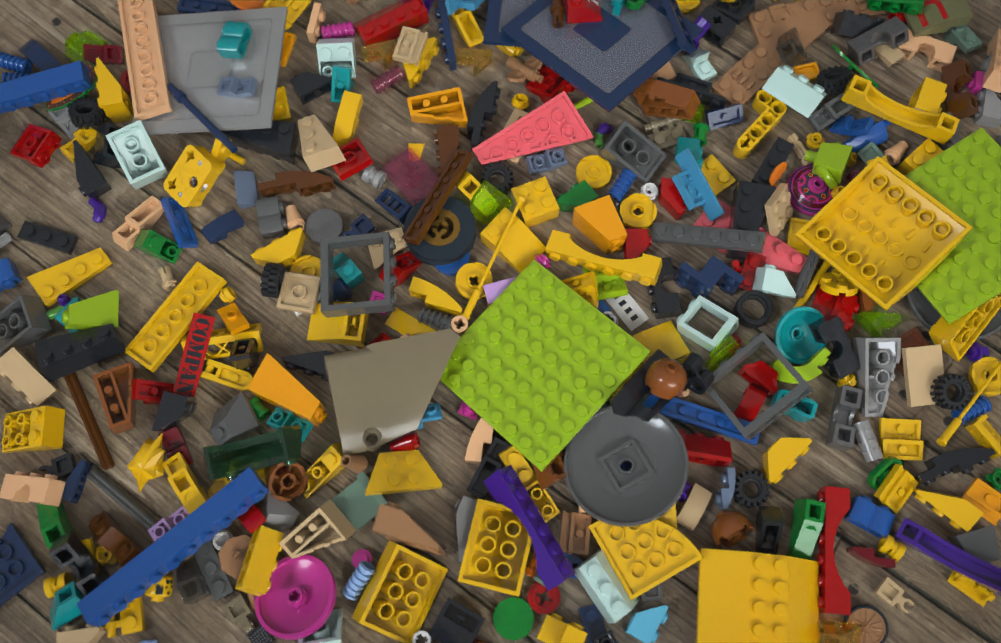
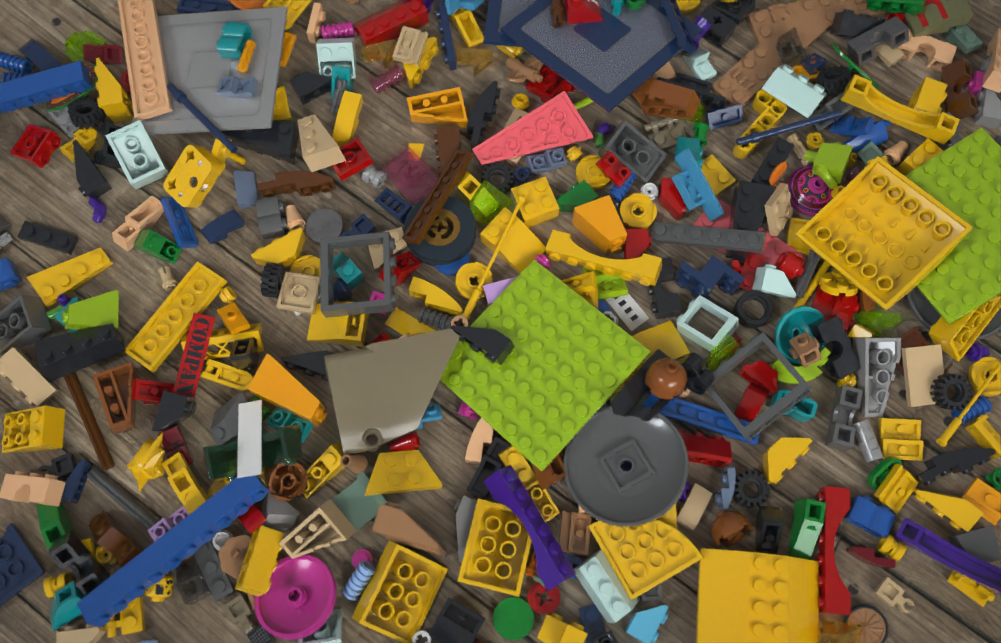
none -> light orange axle [237,40,256,73]
none -> white sticker [237,400,262,478]
none -> dark grey axle [329,79,348,115]
none -> black slope [451,325,515,365]
none -> dark blue plate [513,167,532,186]
none -> yellow plate [566,146,583,162]
none -> red hips [595,150,632,188]
none -> dark blue bar [736,109,842,146]
none -> red head [775,251,805,279]
none -> medium nougat brick [789,332,822,367]
none -> dark blue slope [800,53,828,75]
none -> yellow slope [848,324,876,338]

